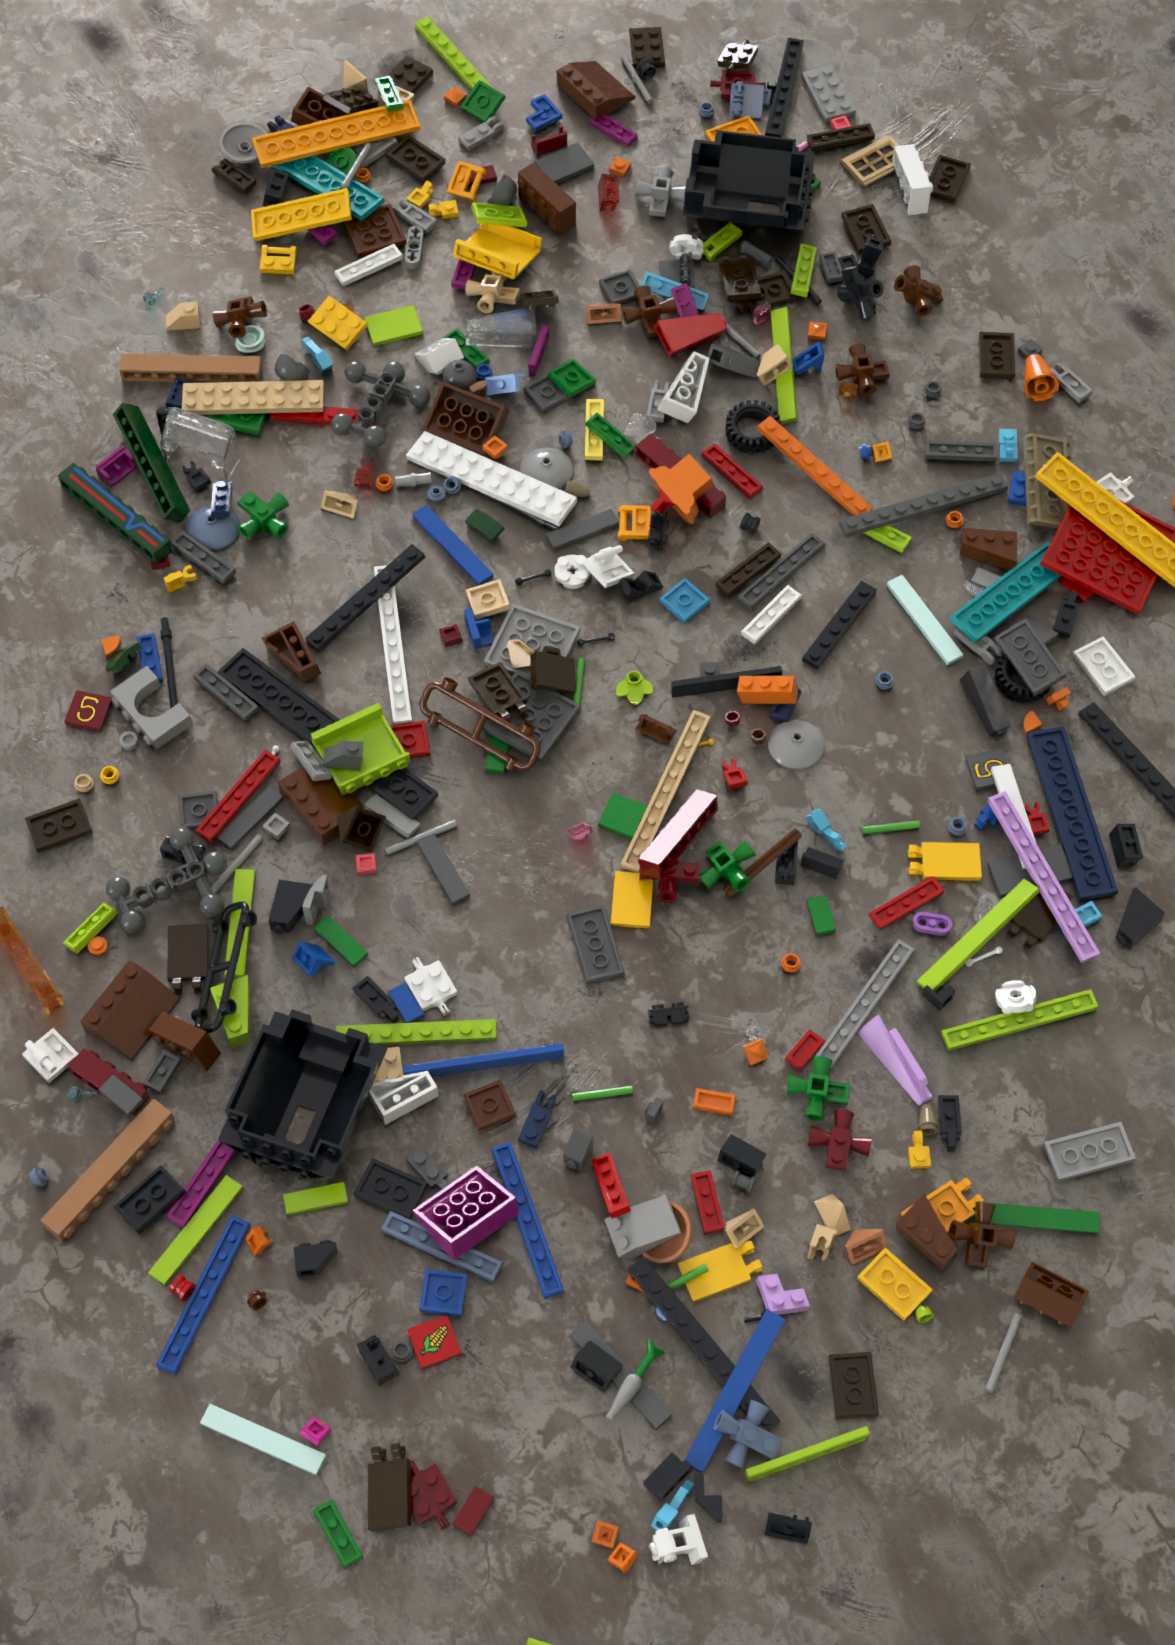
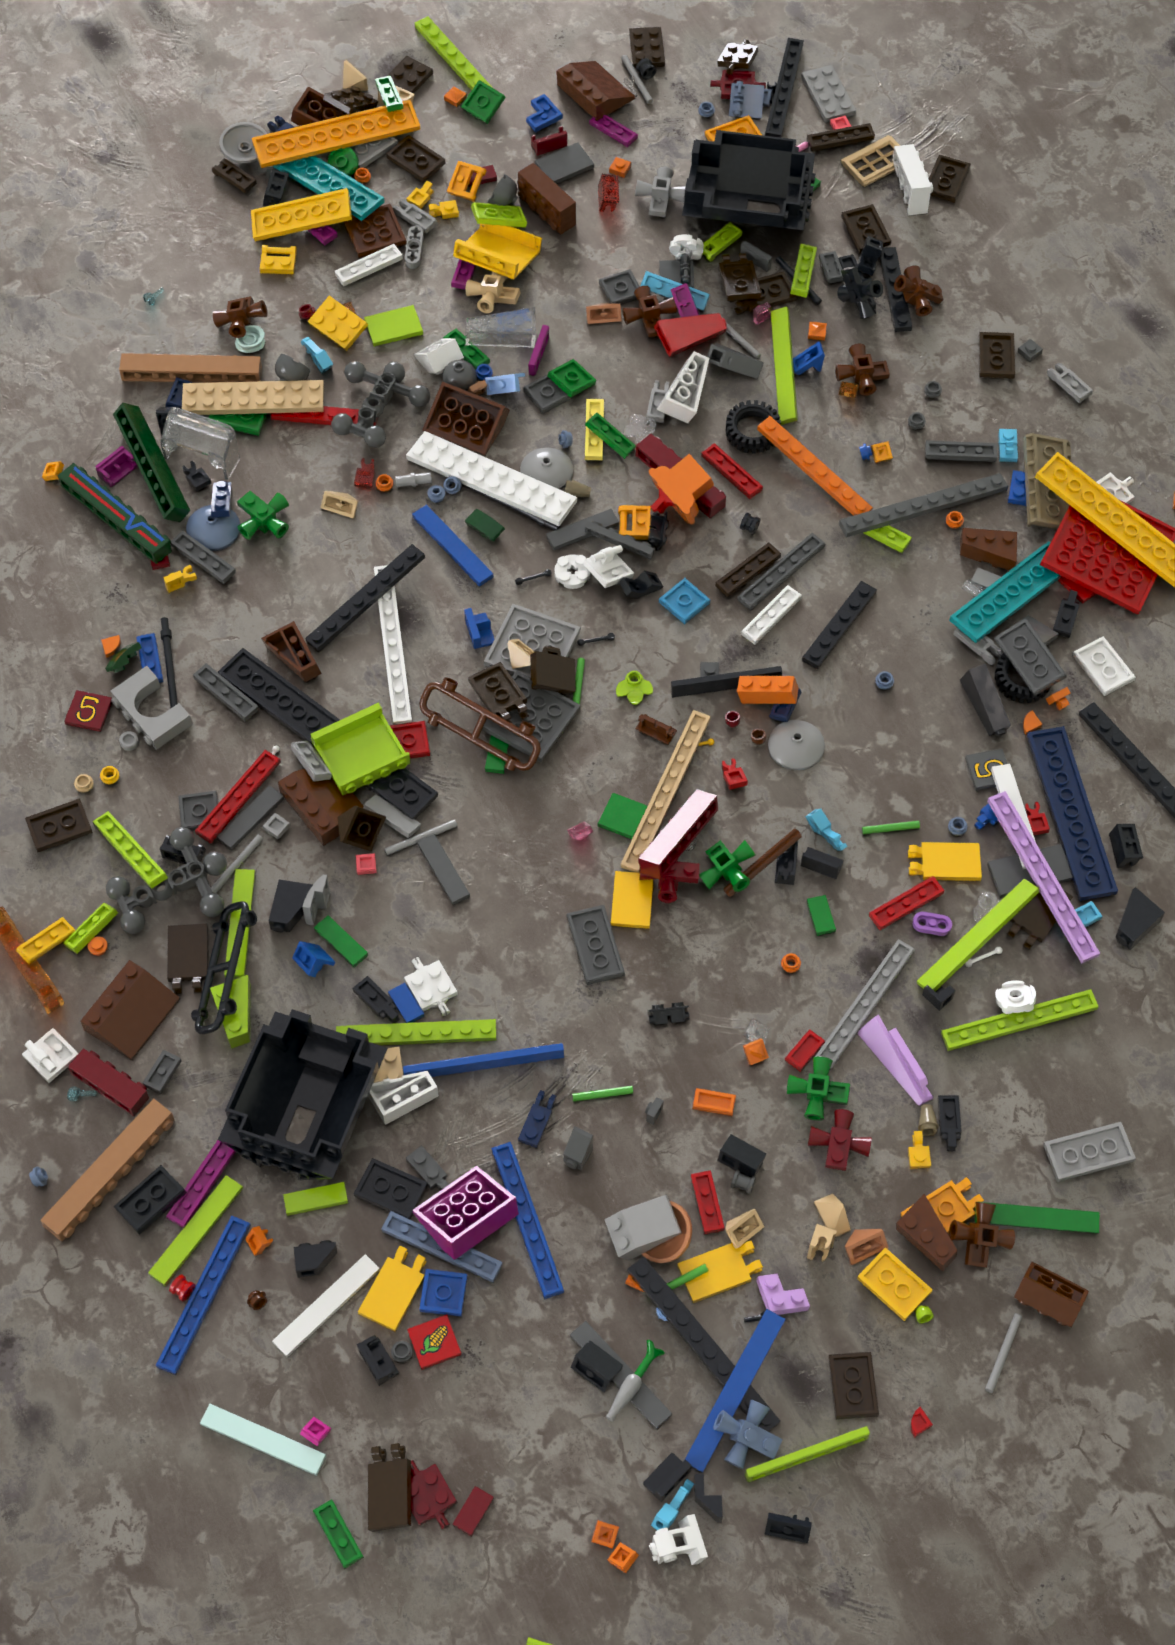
dark grey tile [99,1075,143,1116] -> none
reddish brown wedge [149,1011,221,1072] -> none
tan slope [166,302,201,331] -> none
dark grey slope [323,740,363,771] -> none
light grey bar [341,143,372,189] -> none
dark red tile [439,624,463,647] -> none
light grey hinge [459,116,504,151] -> none
reddish brown plate [463,1080,516,1132] -> none
tan plate [465,579,511,620] -> none
orange tile [482,436,508,460] -> none
dark brown plate [520,290,559,309] -> none
red plate [591,1152,631,1219] -> none
tan slope [757,344,793,386] -> none
light aqua tile [886,575,963,666] -> none
orange cone [1024,354,1059,402] -> none
none -> yellow tile [16,917,75,964]
none -> light orange tile [42,461,64,481]
none -> lime tile [92,811,168,889]
none -> white tile [272,1254,380,1357]
none -> yellow tile [358,1246,427,1332]
none -> dark grey plate [585,521,654,560]
none -> black plate [879,247,912,332]
none -> red tile [911,1407,933,1438]

